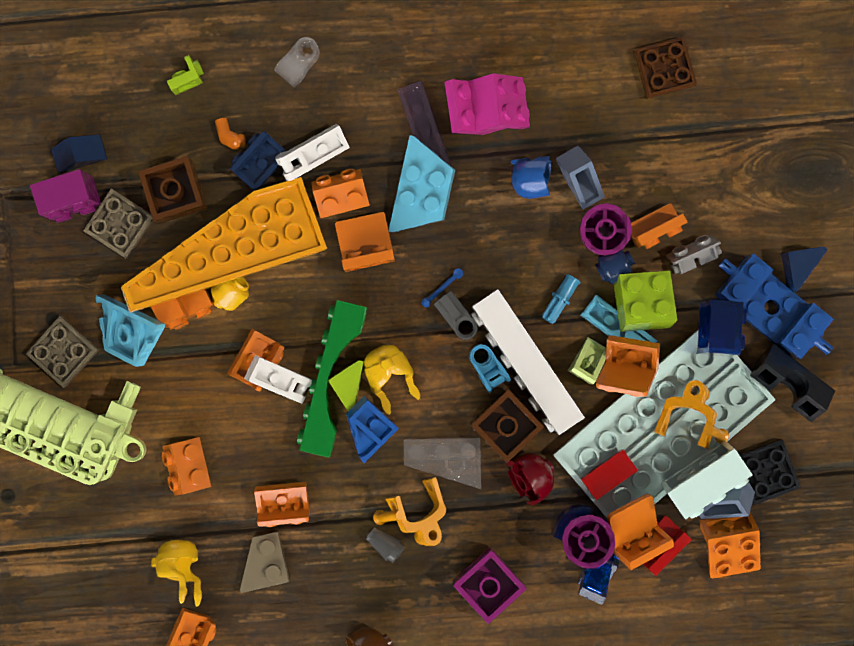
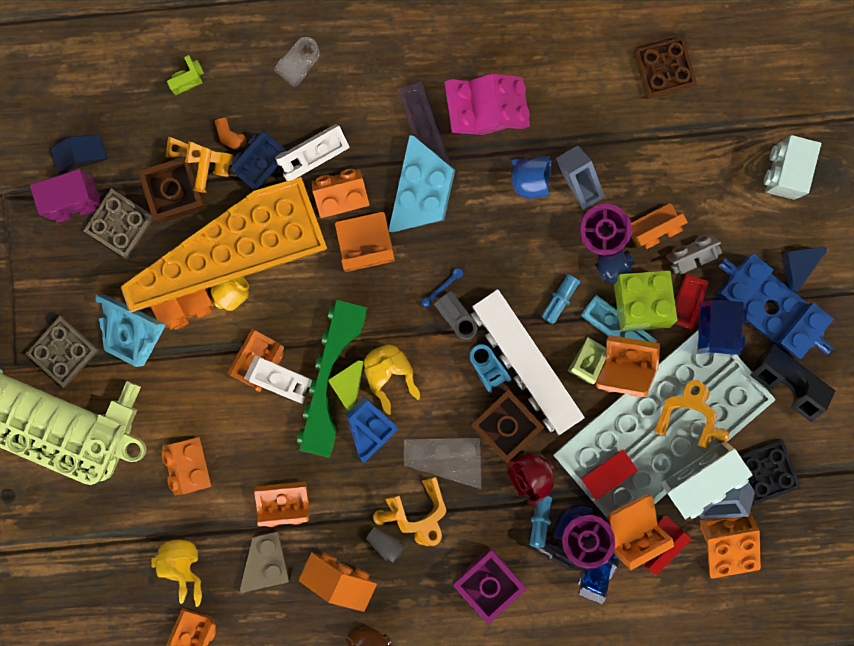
none -> light orange piece [165,137,235,193]
none -> orange brick [298,552,377,612]
none -> black axle [527,540,575,569]
none -> dark azure axle [530,496,552,548]
none -> red tile [674,273,710,330]
none -> light aqua brick [764,135,821,200]

